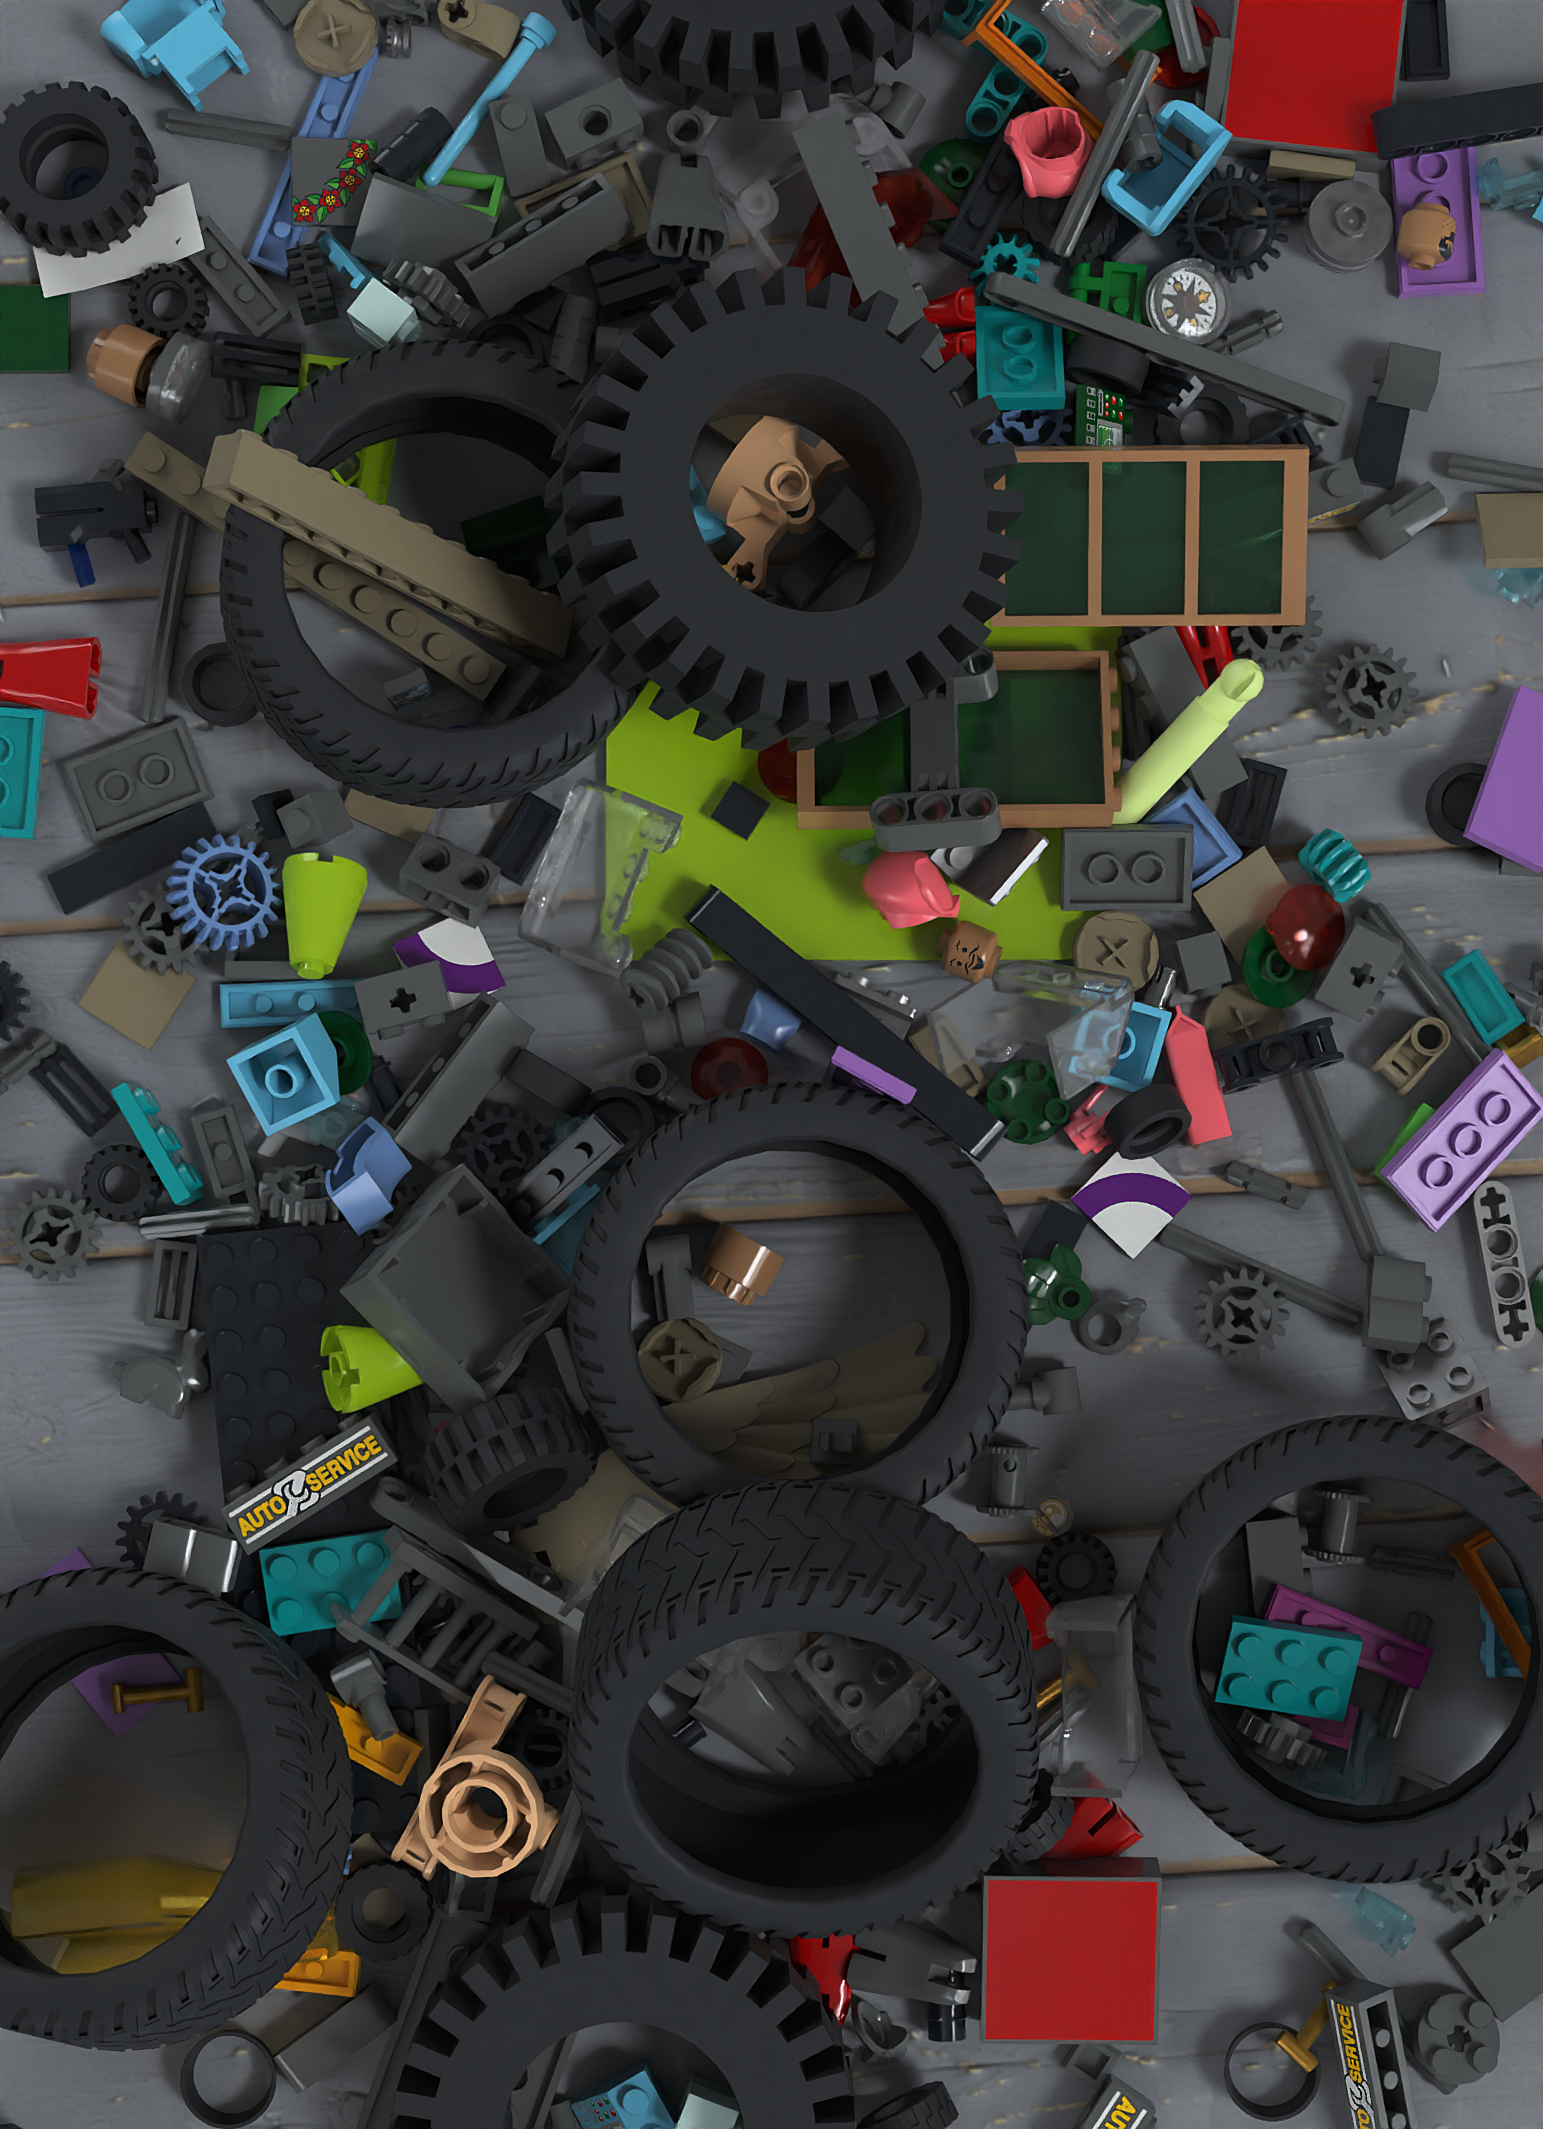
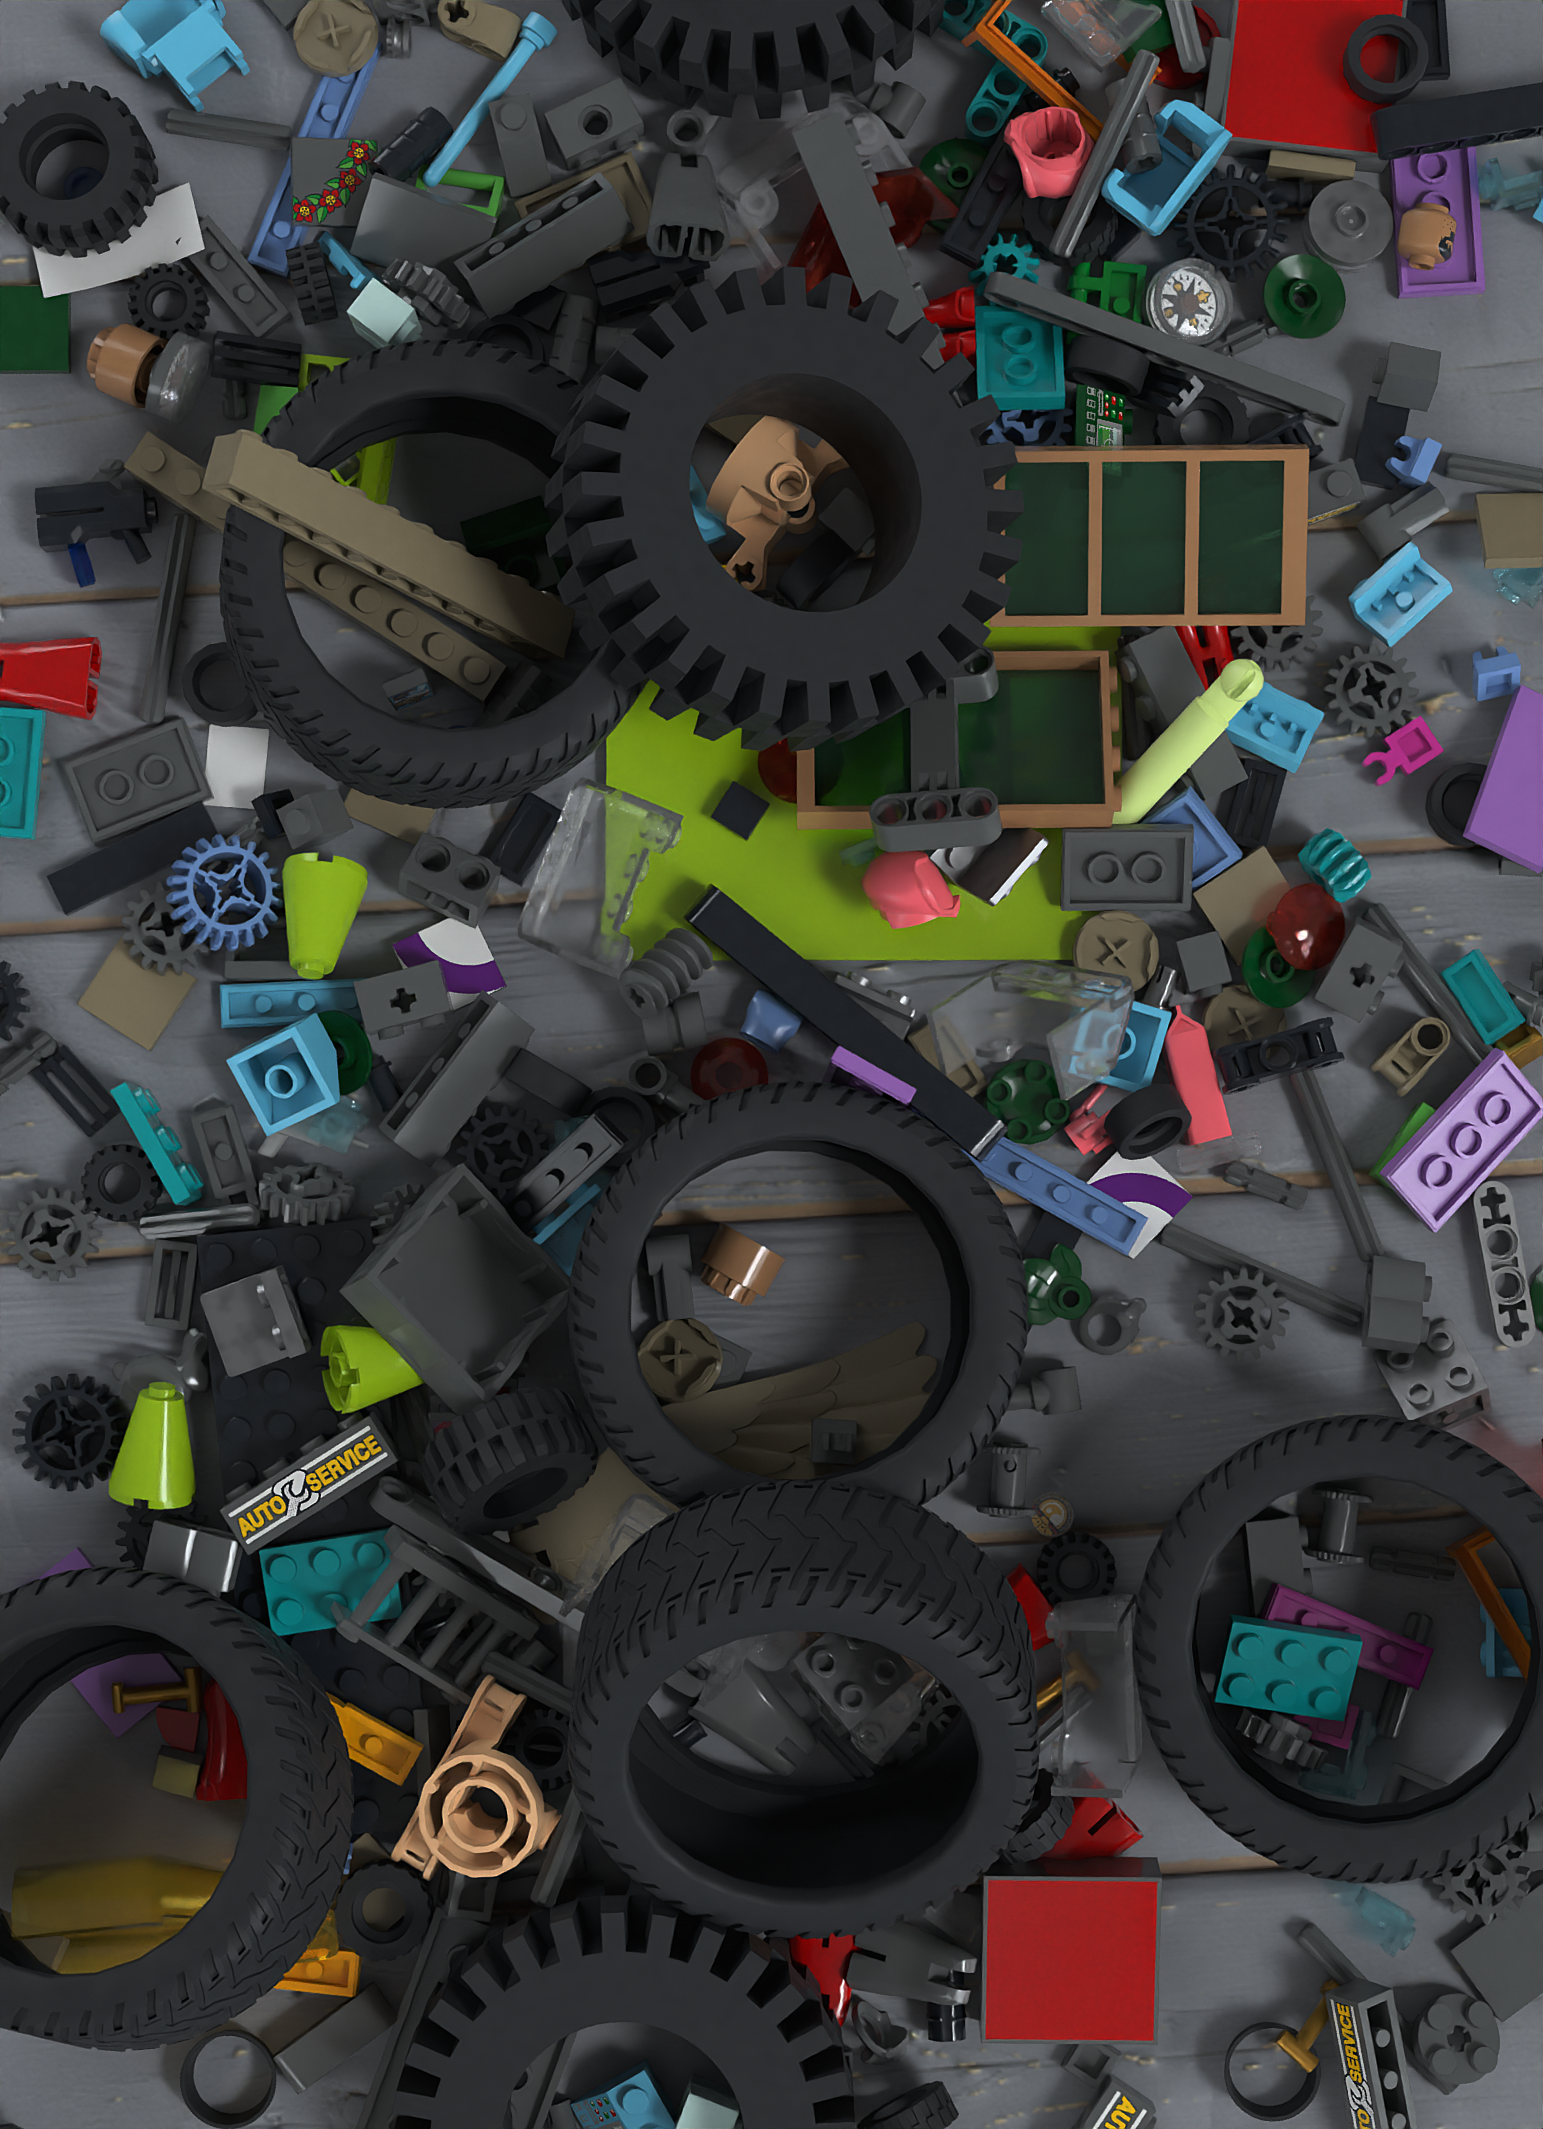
medium blue brick [325,1116,413,1236] -> none
dark grey pin [330,1649,399,1741] -> none
dark grey tile [542,1327,589,1414] -> none
medium nougat head [936,920,1004,984] -> none
none -> black gear [12,1373,130,1491]
none -> lime cone [108,1382,197,1509]
none -> dark grey tile [152,1745,204,1799]
none -> red tile [156,1706,202,1754]
none -> red piece [196,1678,248,1801]
none -> flat silver bracket [200,1265,313,1377]
none -> white sticker [204,724,269,809]
none -> medium blue tile [911,1108,1148,1256]
none -> medium azure bracket [1225,682,1324,774]
none -> dark green dish [1262,254,1346,339]
none -> black tyre [1343,14,1429,104]
none -> medium azure bracket [1349,542,1453,647]
none -> dark pink plate [1361,715,1444,787]
none -> medium blue tile [1385,436,1442,491]
none -> medium blue tile [1472,646,1521,702]

